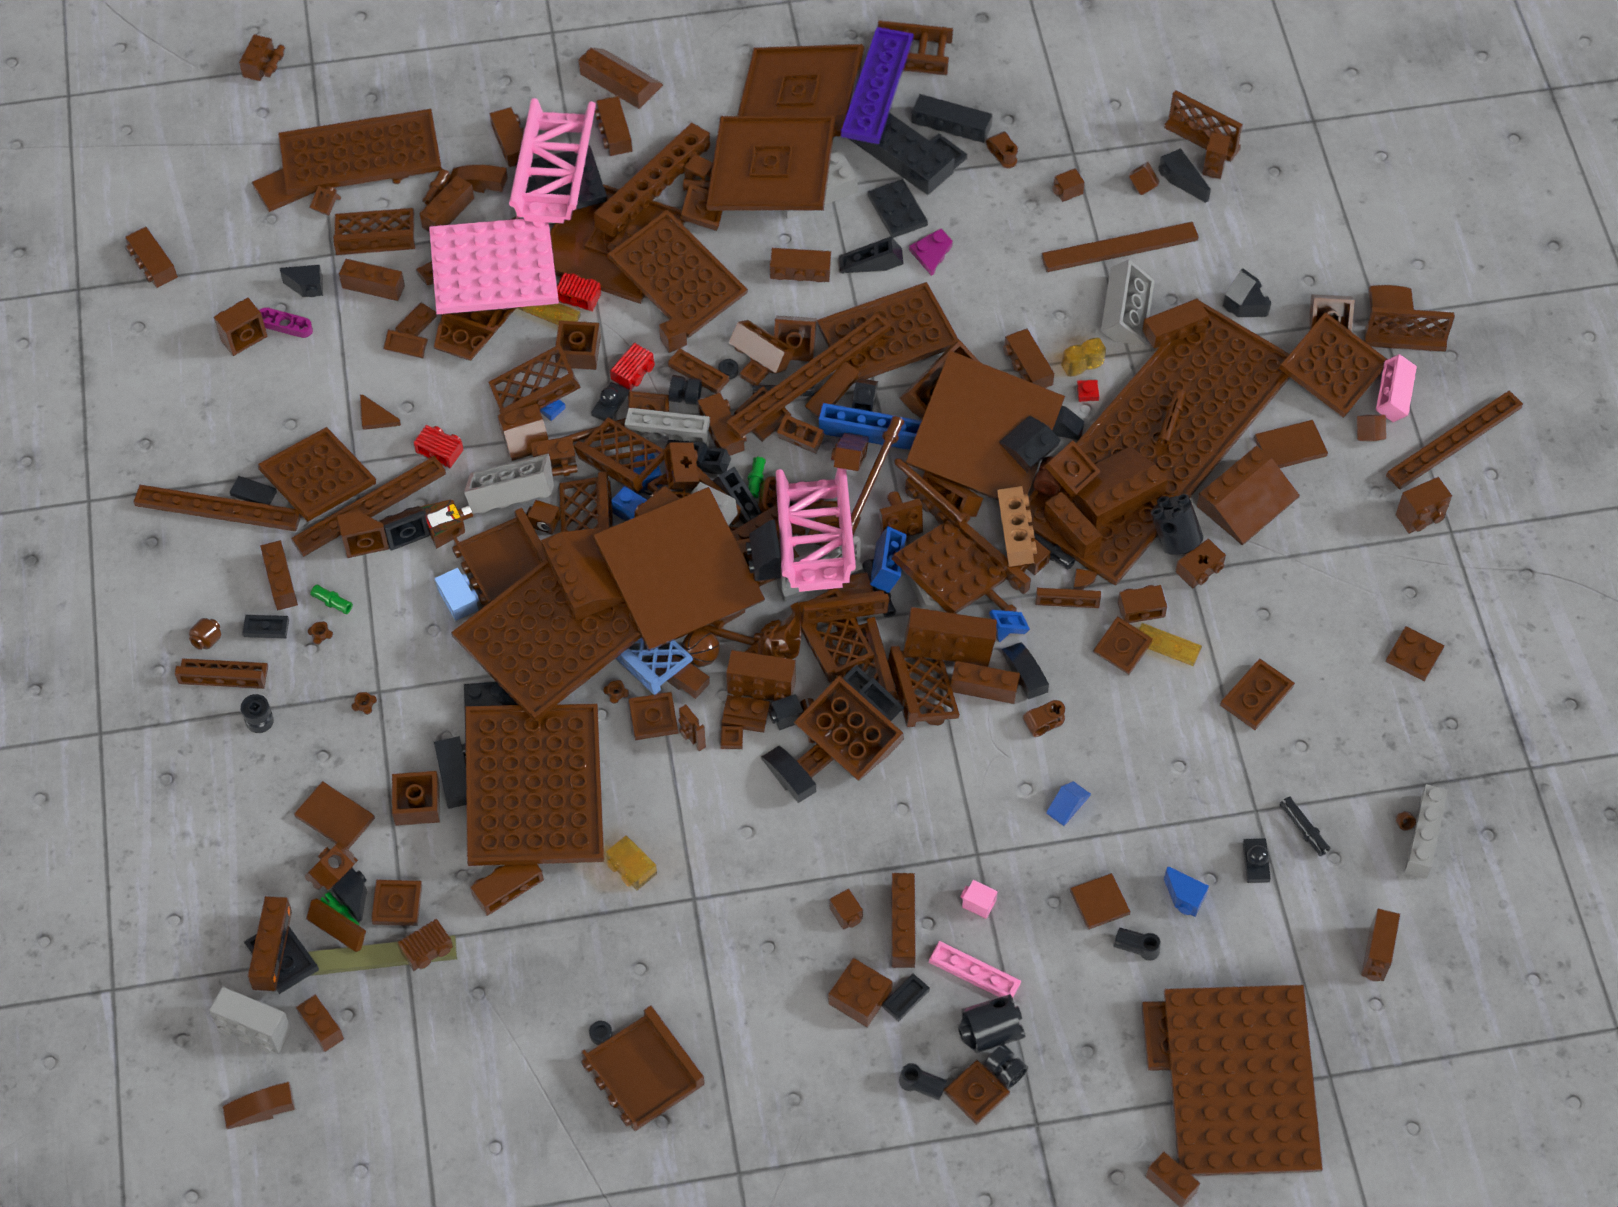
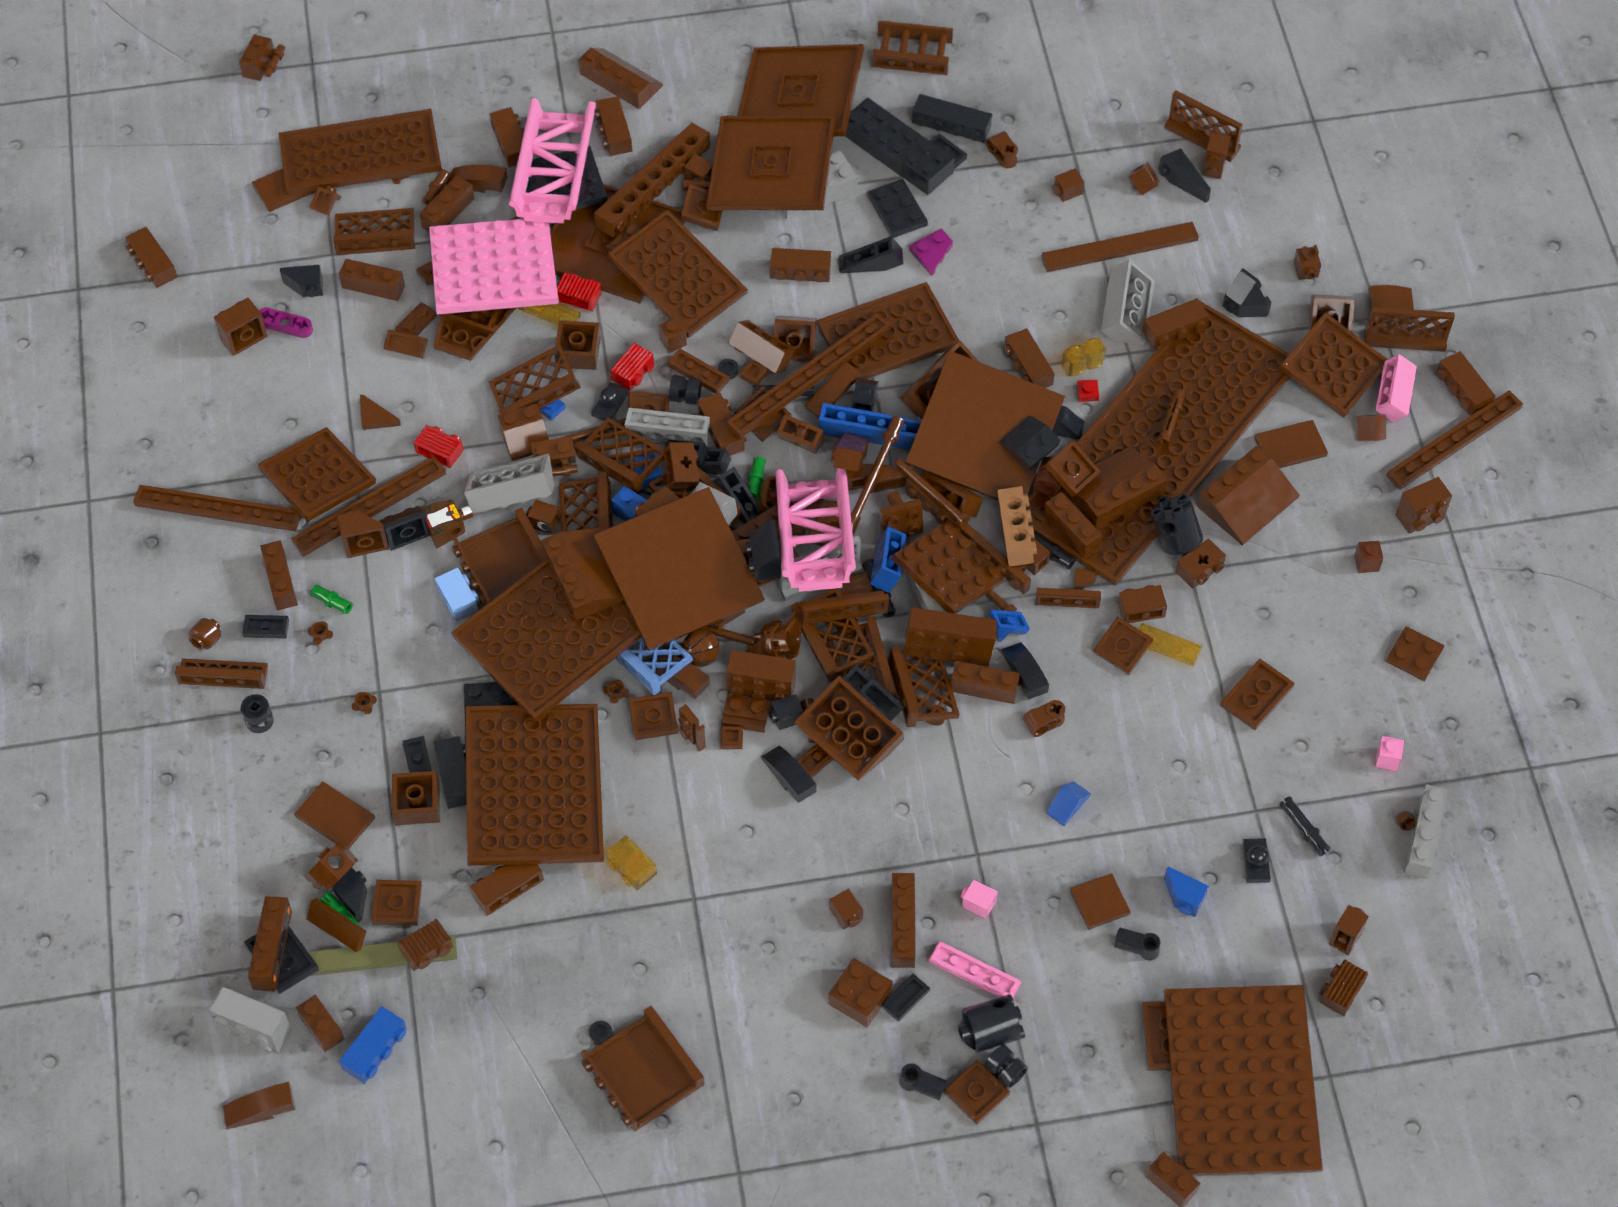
black tile [229,476,277,505] -> none
dark purple plate [841,27,914,144] -> none
reddish brown brick [1361,908,1400,981] -> none
none -> blue brick [339,1006,407,1084]
none -> black plate [402,736,432,773]
none -> reddish brown slope [846,464,908,493]
none -> reddish brown brick [1294,245,1321,280]
none -> reddish brown brick [1319,960,1369,1016]
none -> reddish brown brick [1329,905,1369,956]
none -> copper brick [1354,540,1383,573]
none -> bright pink brick [1375,736,1404,771]
none -> reddish brown brick [1437,351,1495,416]

